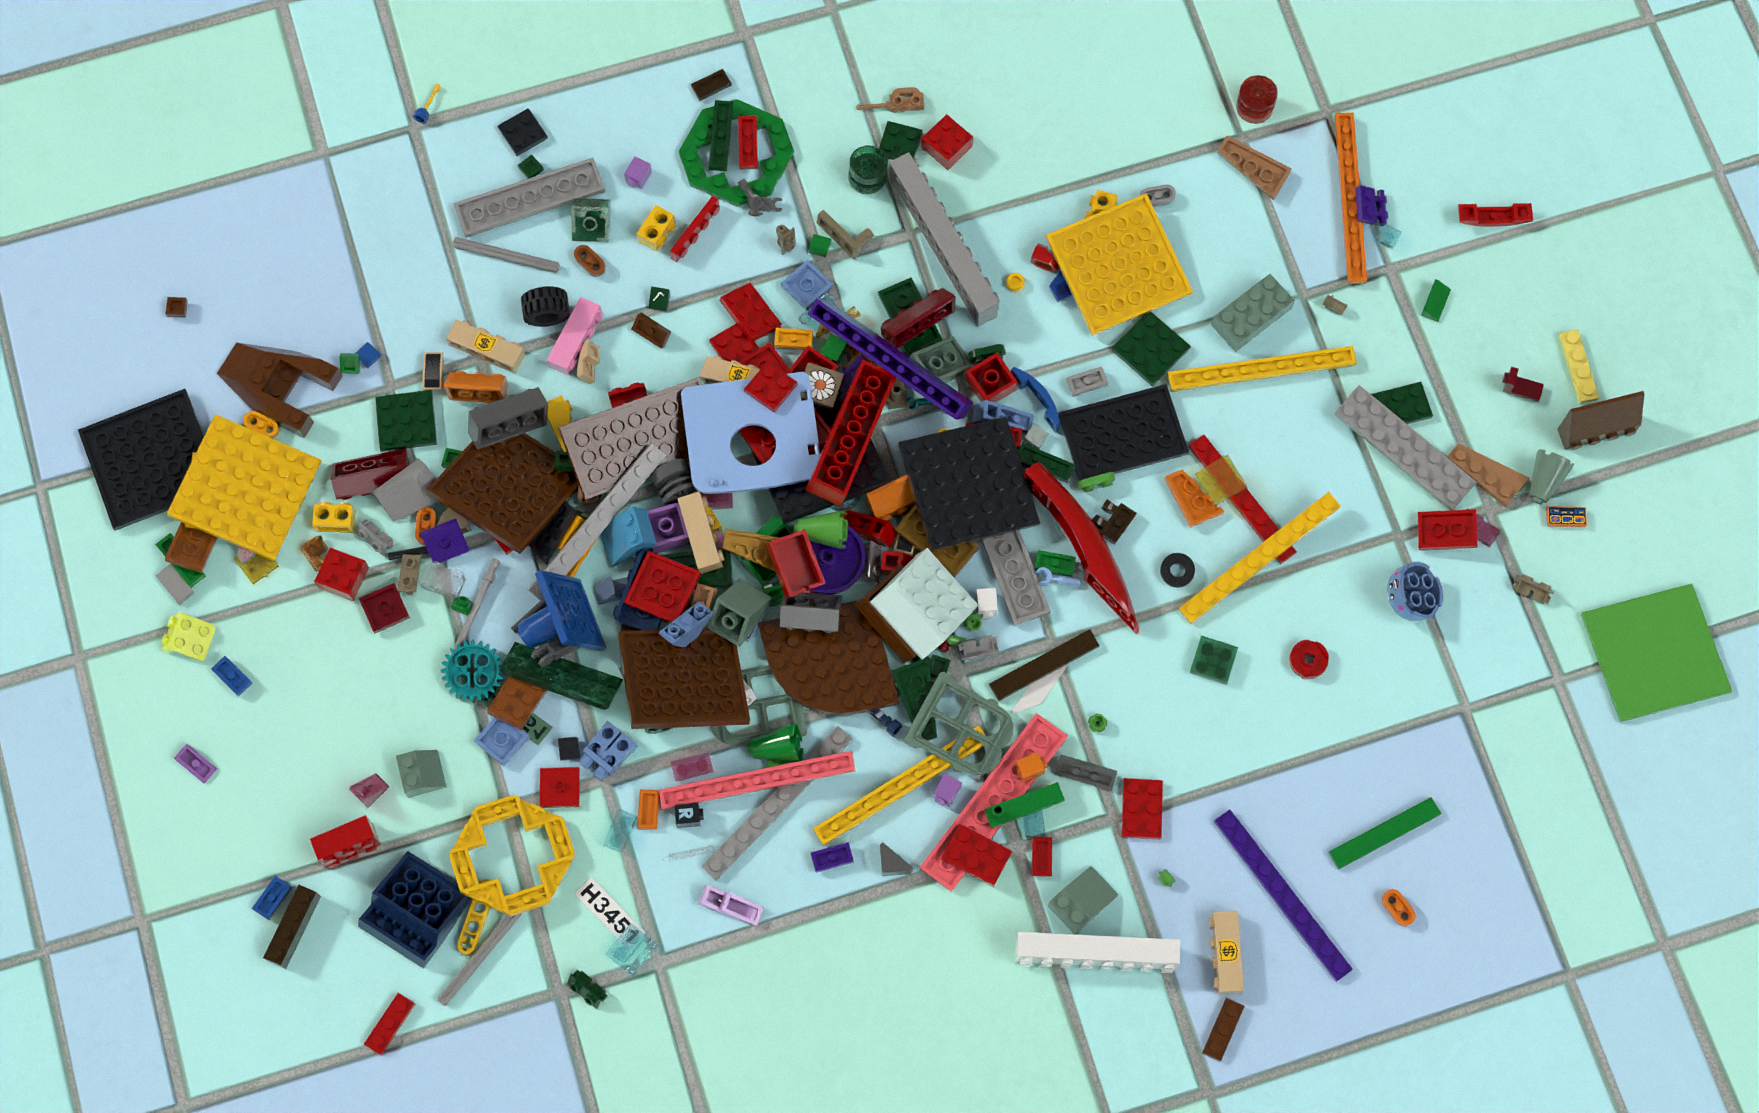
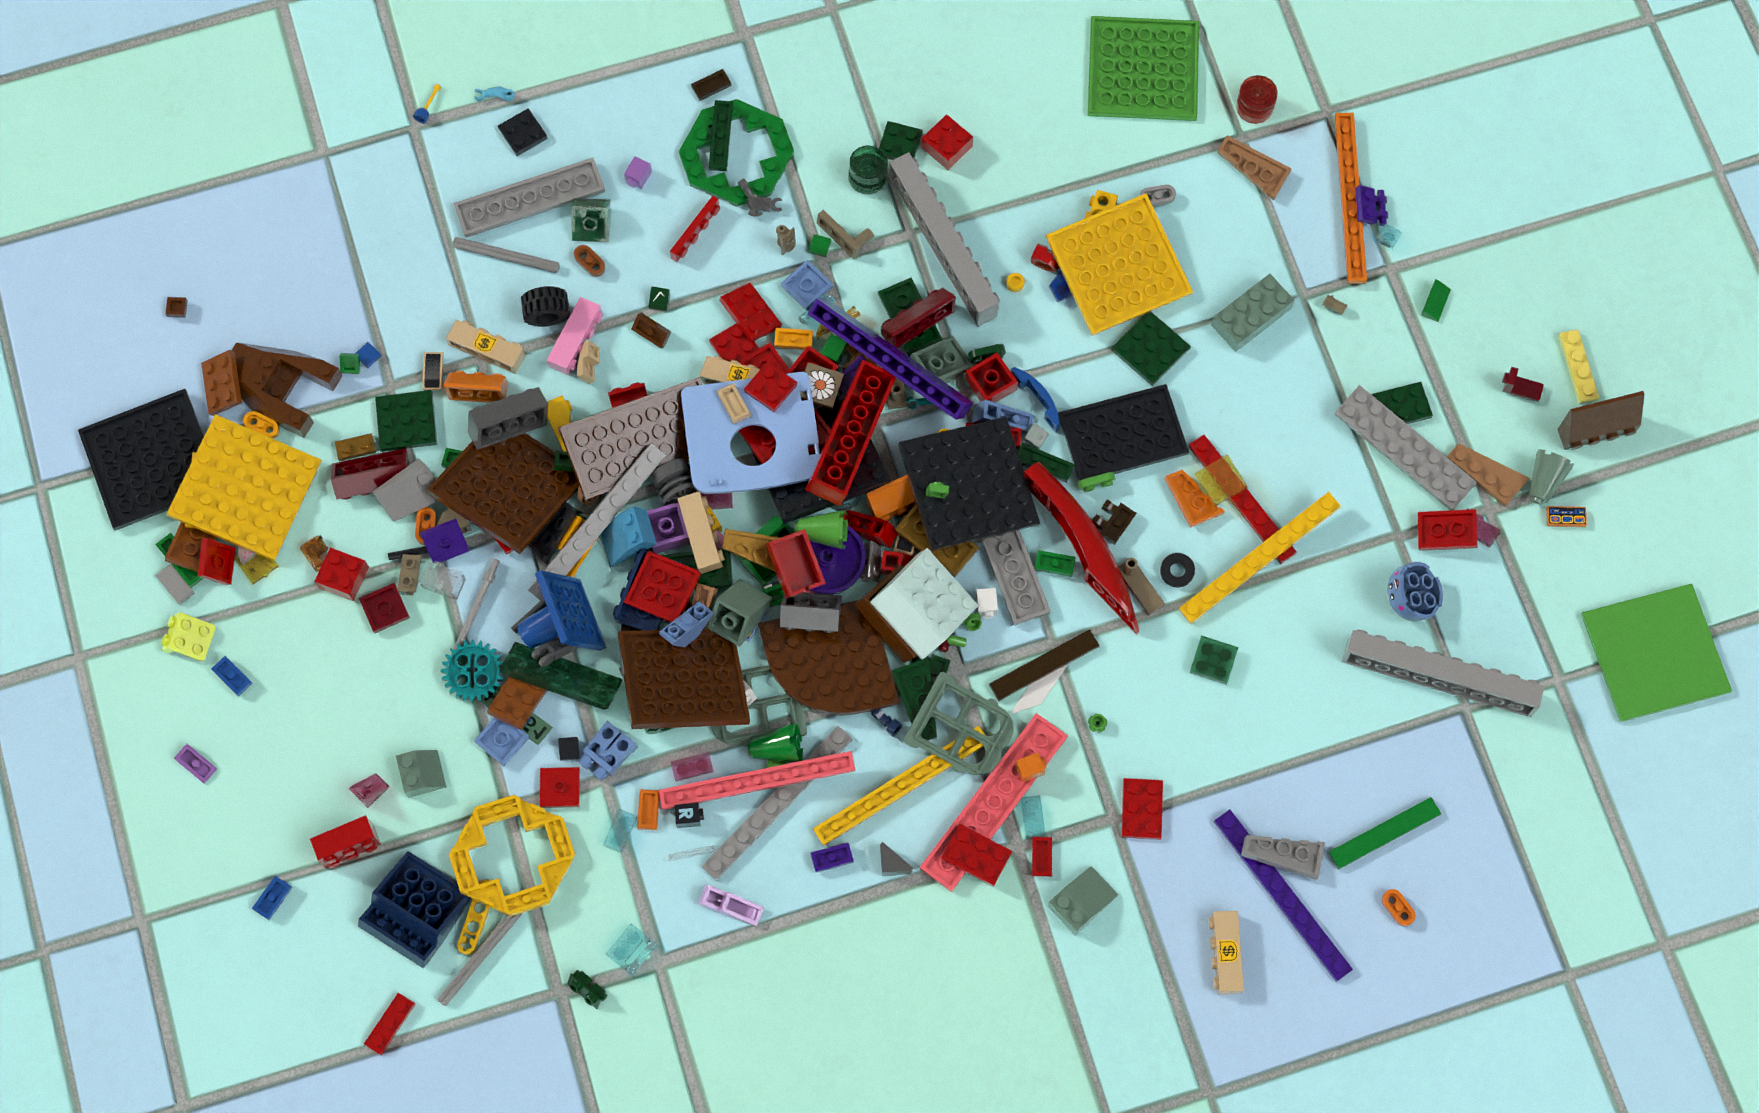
dark brown brick [263,885,321,969] -> none
yellow brick [312,502,356,533] -> none
light grey hinge [356,519,394,556] -> none
green plate [451,596,472,616] -> none
dark green plate [517,155,544,179] -> none
white sticker [574,877,646,950] -> none
sand blue slope [594,577,628,605] -> none
yellow brick [636,205,676,251] -> none
red plate [738,116,758,170] -> none
medium nougat piece [856,87,924,113] -> none
medium lavender brick [933,773,962,807] -> none
light grey hinge [958,635,1000,660] -> none
green piece [984,782,1065,829] -> none
white brick [1016,932,1180,973] -> none
light blue piece [1034,567,1080,586] -> none
dark grey plate [1055,755,1117,791] -> none
light grey plate [1066,366,1108,397] -> none
bright green plate [1158,869,1176,887] -> none
yellow plate [1167,346,1356,392] -> none
reddish brown plate [1202,998,1245,1062] -> none
red plate [1289,640,1329,679] -> none
red slope [1458,203,1533,227] -> none
dark tan hinge [1512,574,1554,604] -> none
none -> red plate [198,538,236,585]
none -> dark orange plate [201,350,242,416]
none -> pearl gold plate [335,433,377,461]
none -> medium azure arm [474,86,515,101]
none -> tan tile [717,383,751,424]
none -> bright green plate [926,482,949,499]
none -> bright green tile [1088,16,1199,121]
none -> dark tan piece [1118,558,1165,616]
none -> light grey wing [1241,835,1325,880]
none -> light grey brick [1341,629,1545,717]

